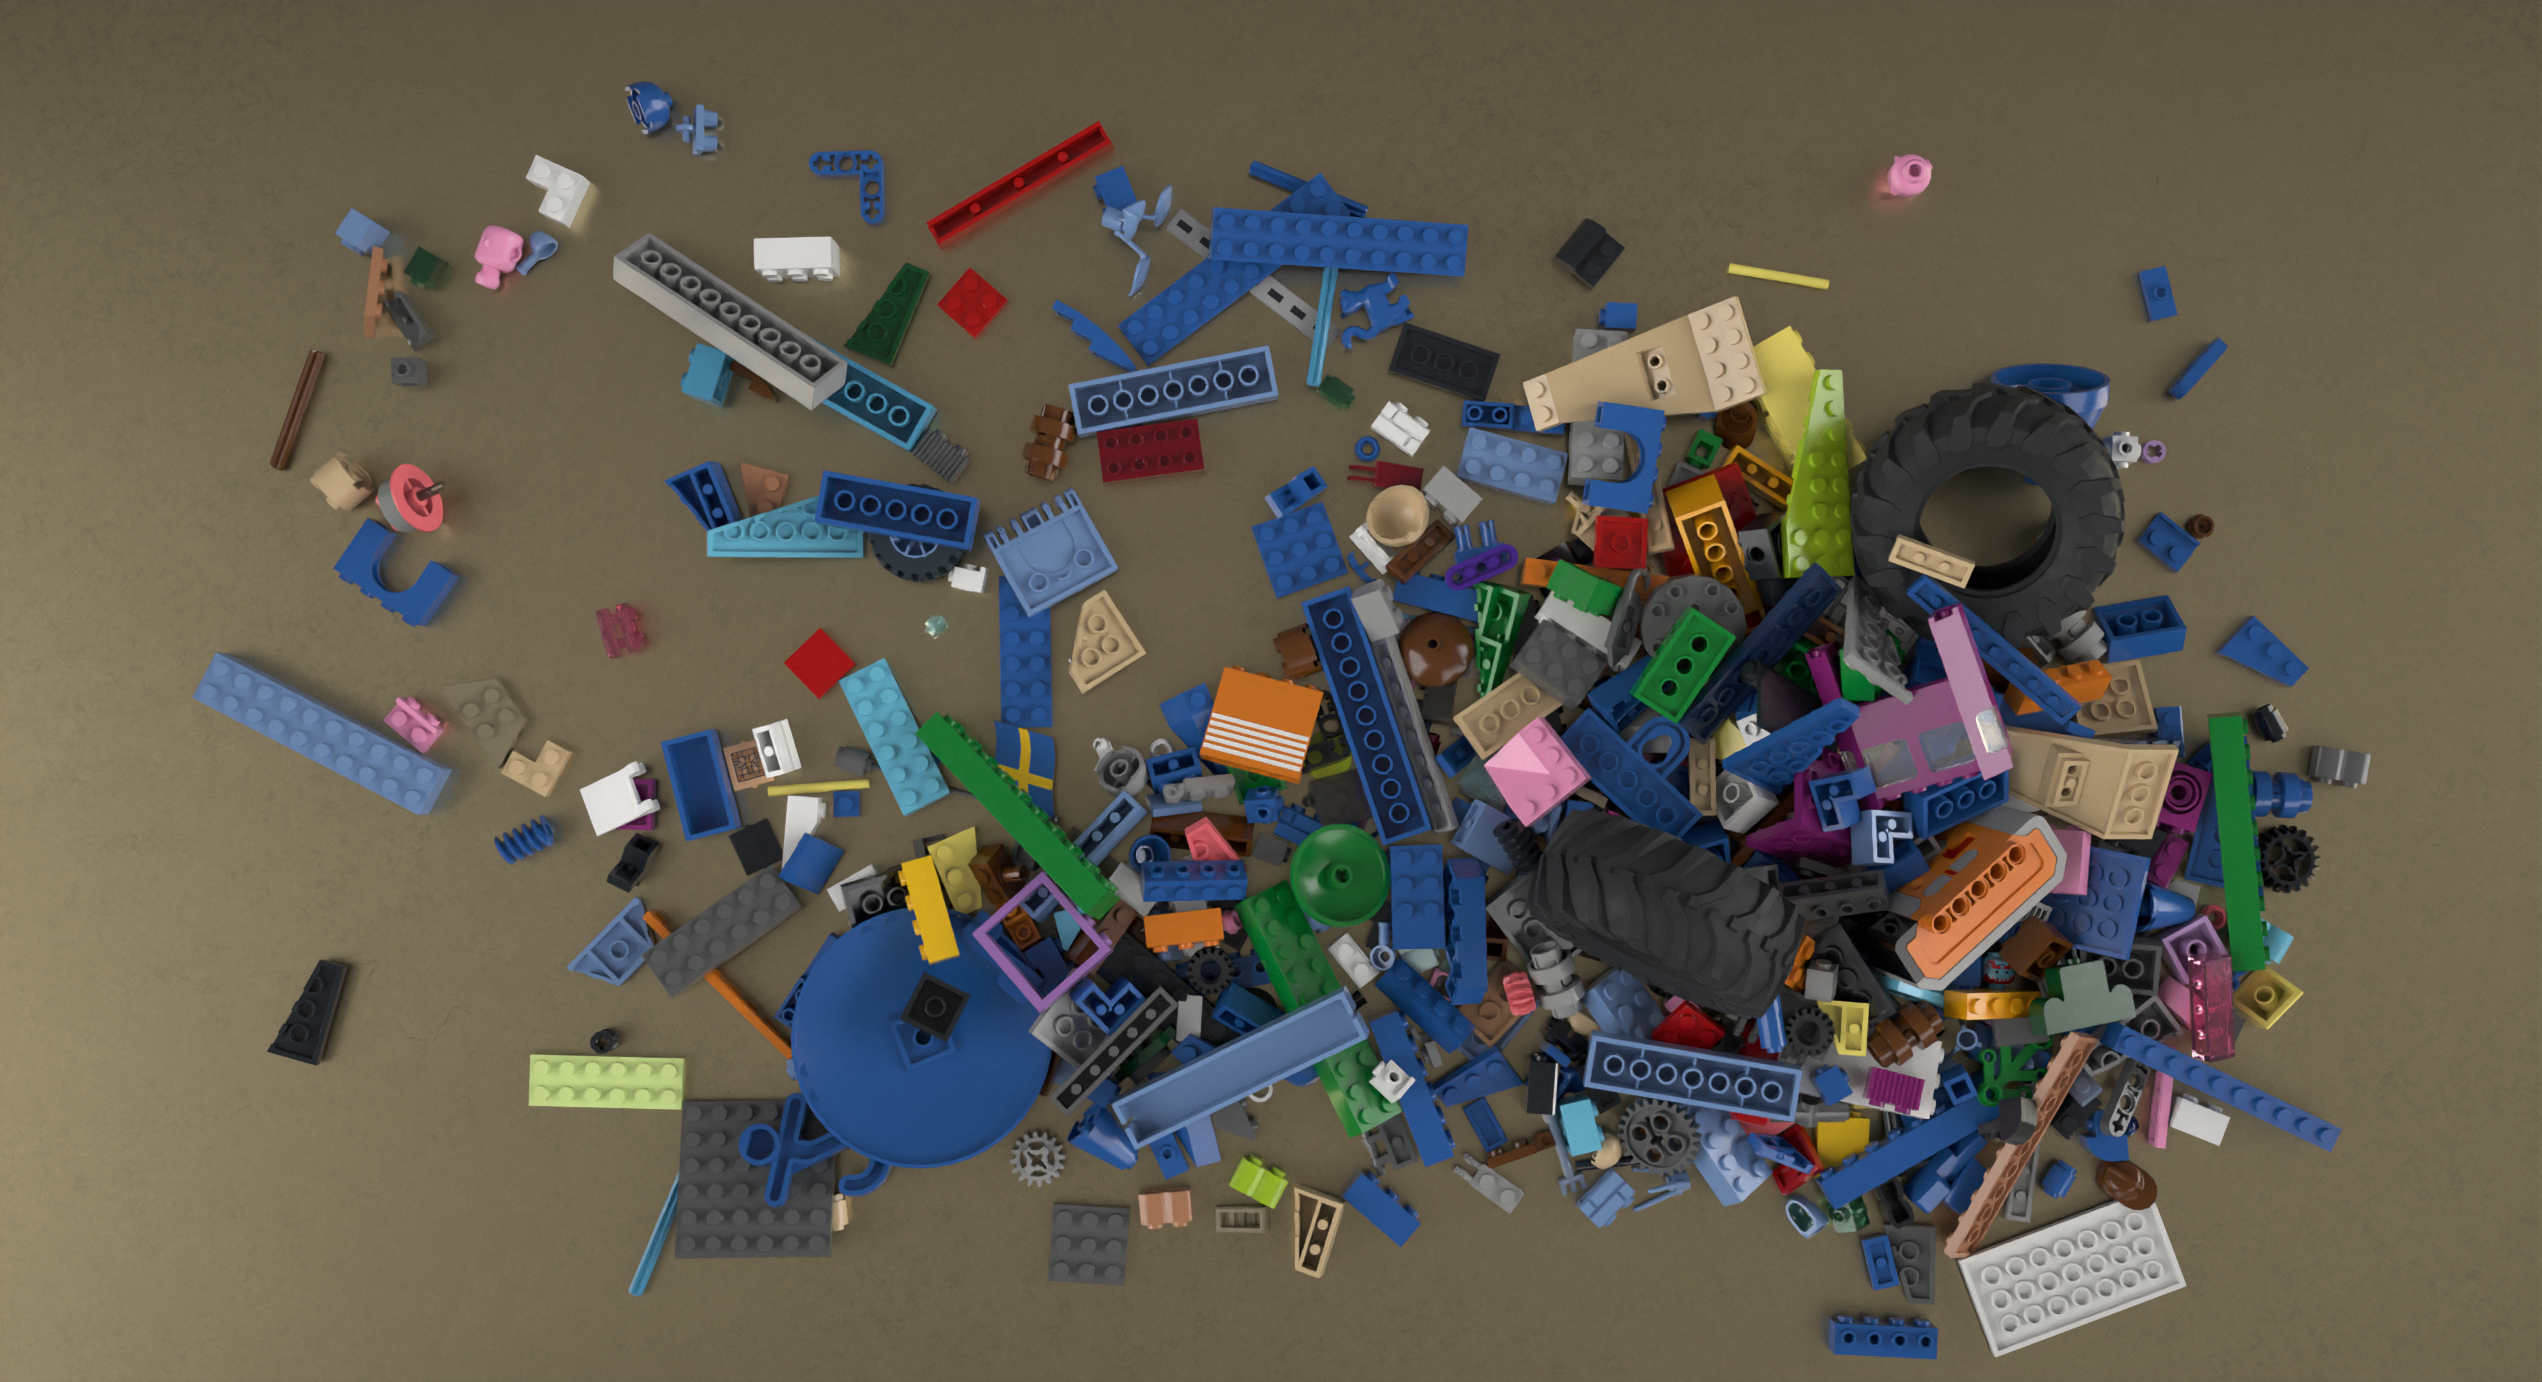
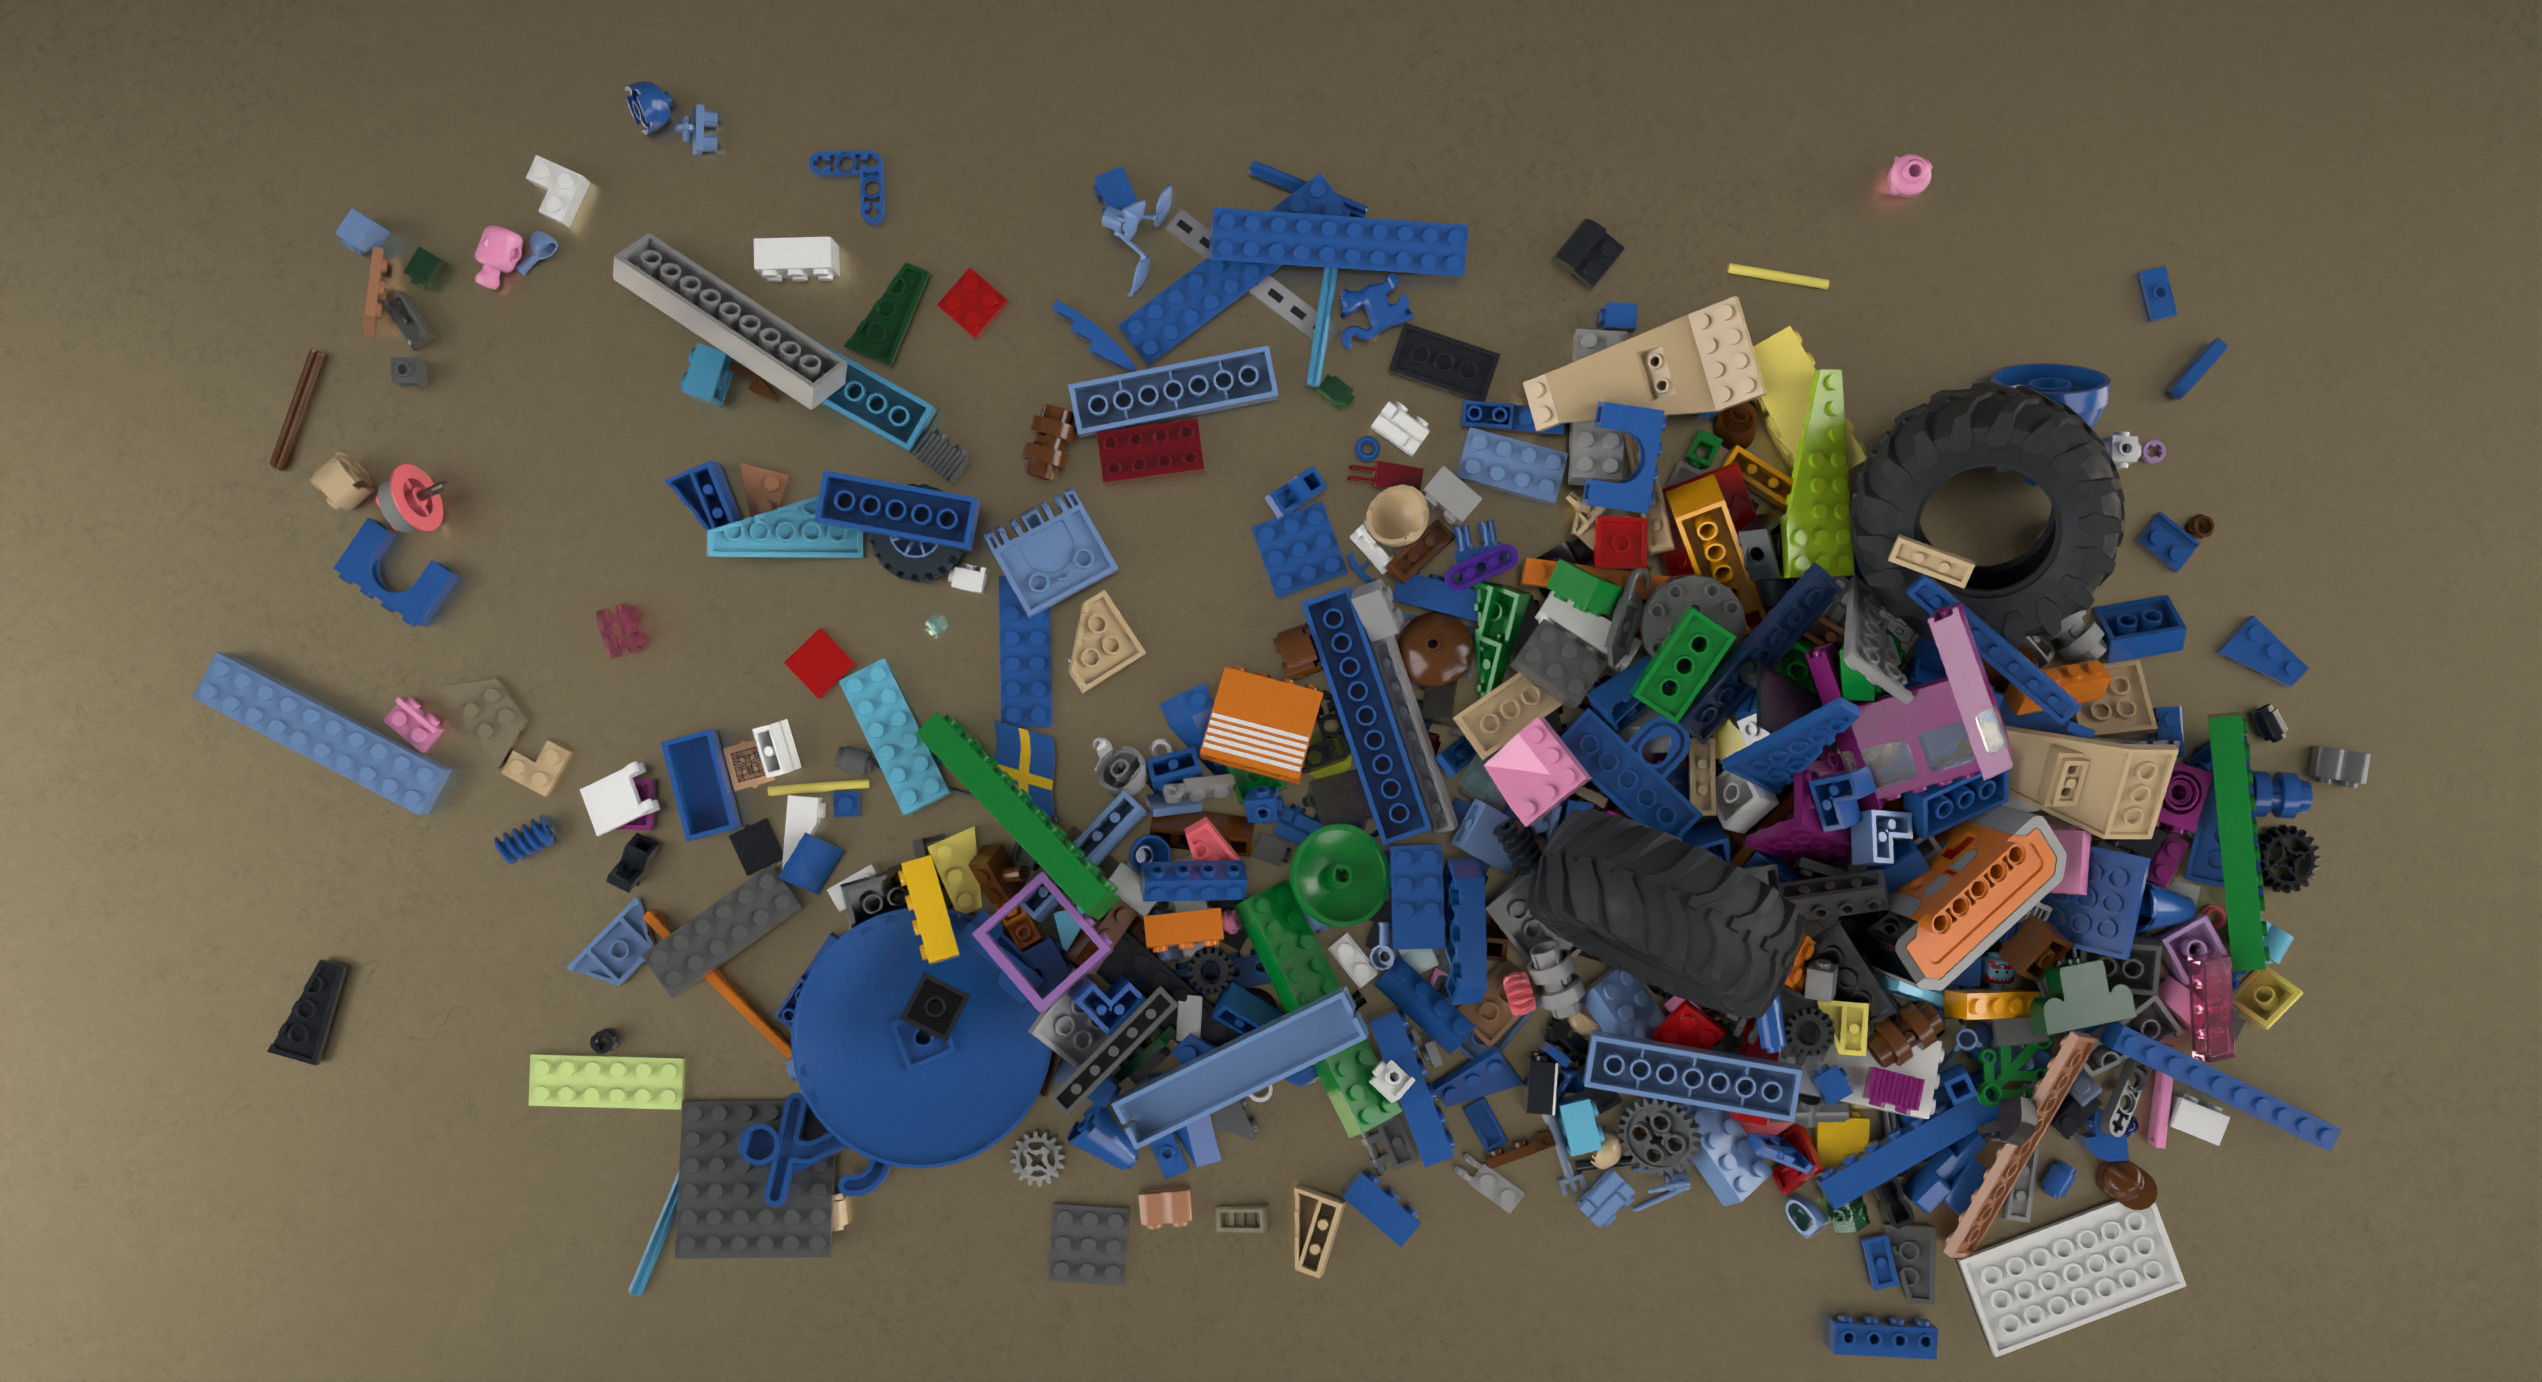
red tile [926,121,1114,250] -> none
lime brick [1229,1154,1289,1209] -> none

